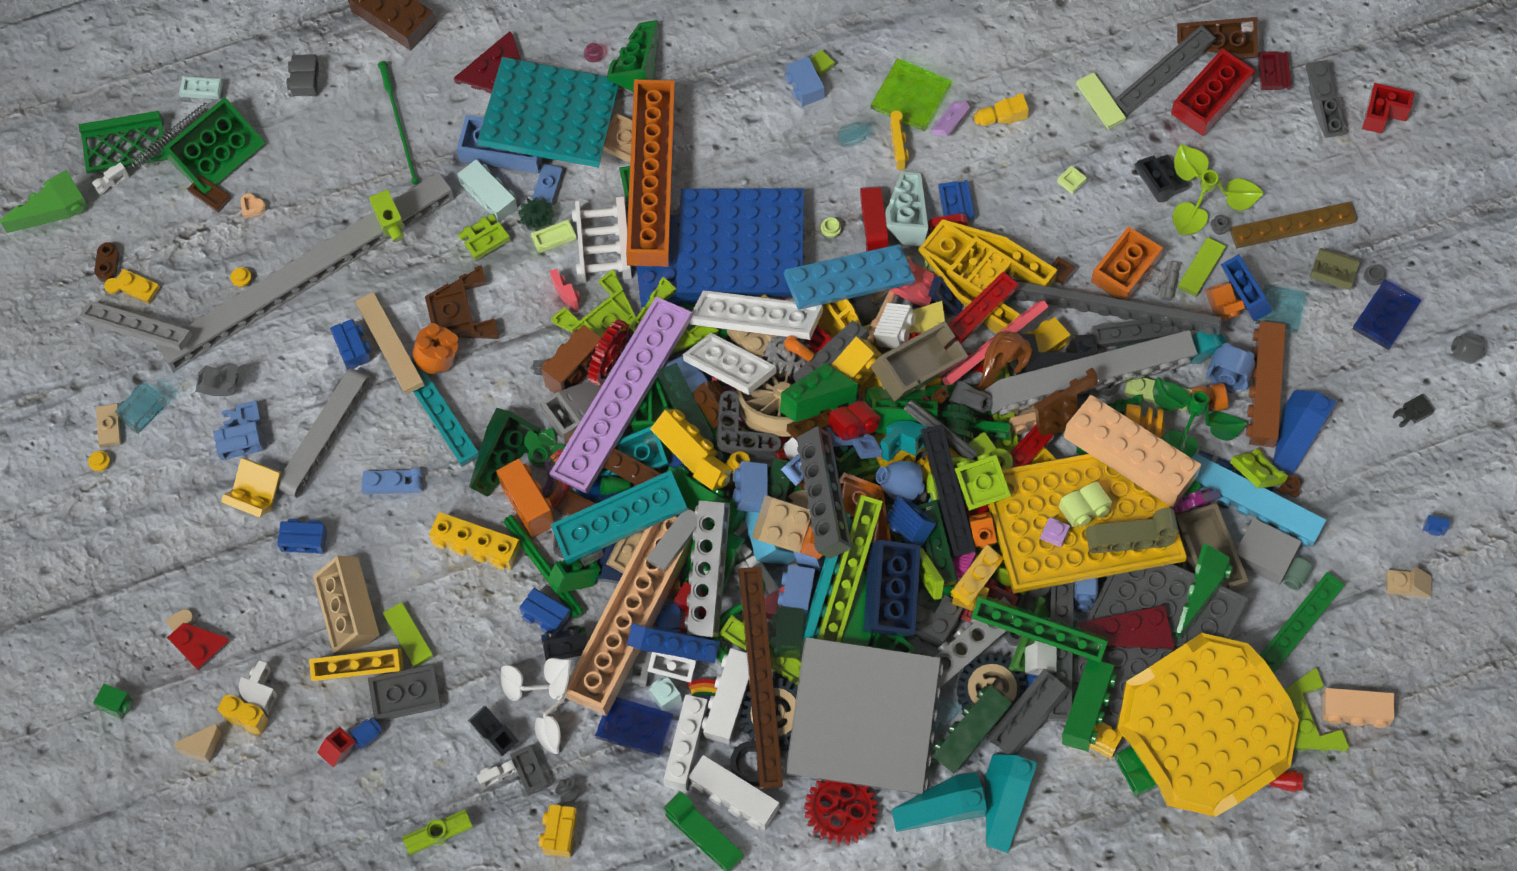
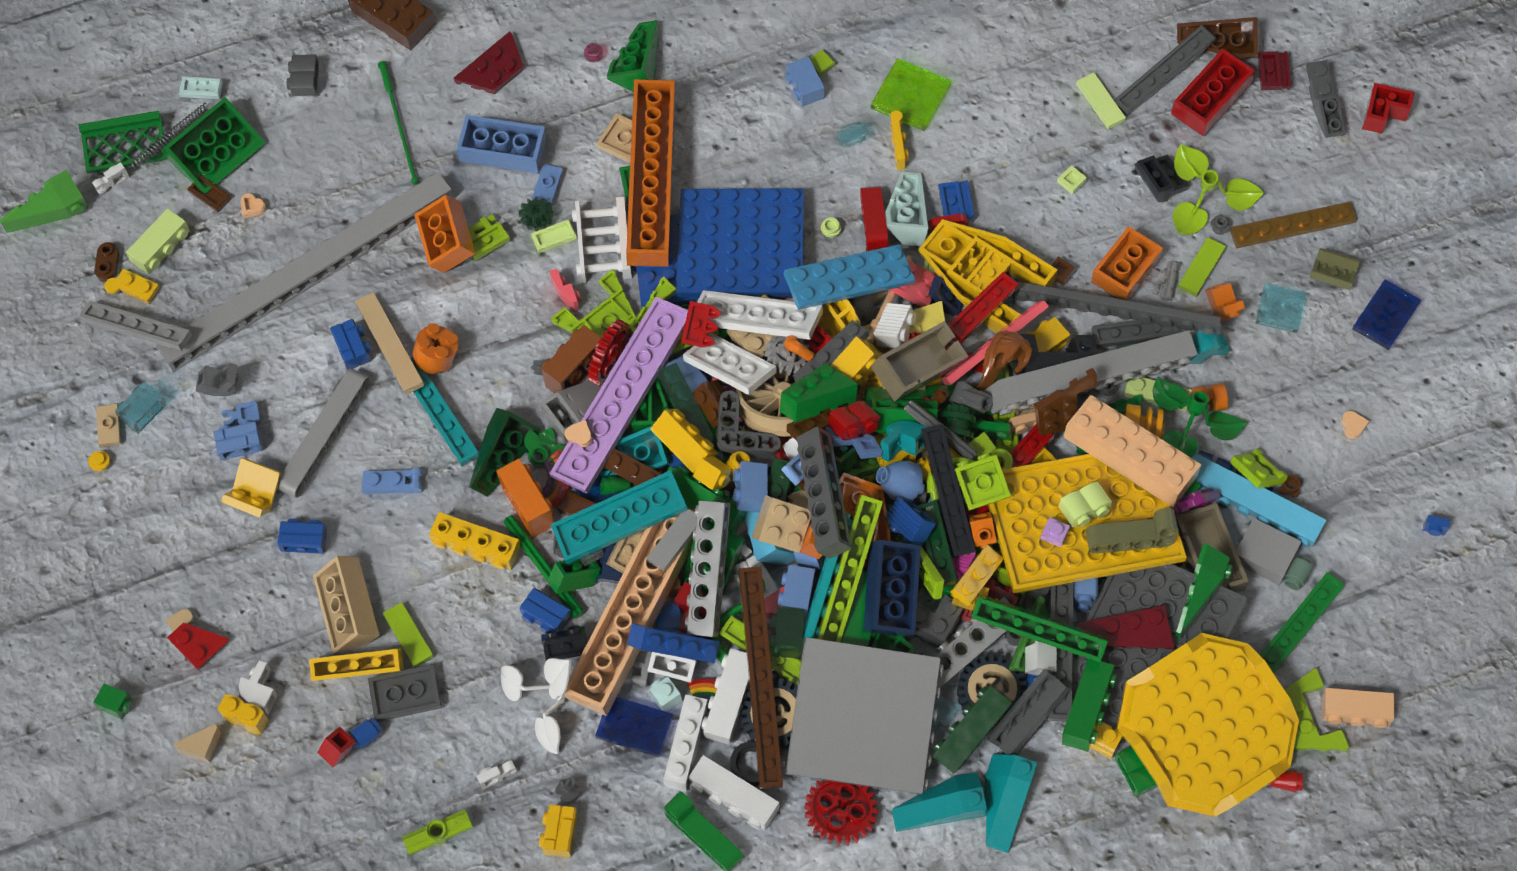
yellow plate [230,267,251,288] -> none
lime torso [369,189,404,242] -> none
reddish brown wing [425,265,499,339] -> none
light aqua brick [457,160,517,223] -> none
black brick [467,706,519,756] -> none
teal plate [478,57,619,168] -> none
dark grey plate [510,745,549,796] -> none
lavender plate [931,101,970,136] -> none
yellow piece [973,93,1029,126] -> none
medium blue brick [1206,343,1255,393] -> none
blue brick [1220,254,1272,322] -> none
dark orange brick [1246,321,1286,448] -> none
blue wedge [1272,390,1336,475] -> none
dark grey plate [1364,265,1385,286] -> none
tan slope [1386,567,1432,598] -> none
pearl dark grey plate [1392,394,1434,428] -> none
dark grey head [1451,333,1485,364] -> none
none -> yellowish green brick [126,208,190,274]
none -> orange brick [414,195,476,273]
none -> light nougat tile [565,420,593,447]
none -> red plate [681,301,721,348]
none -> light nougat tile [1341,411,1369,439]

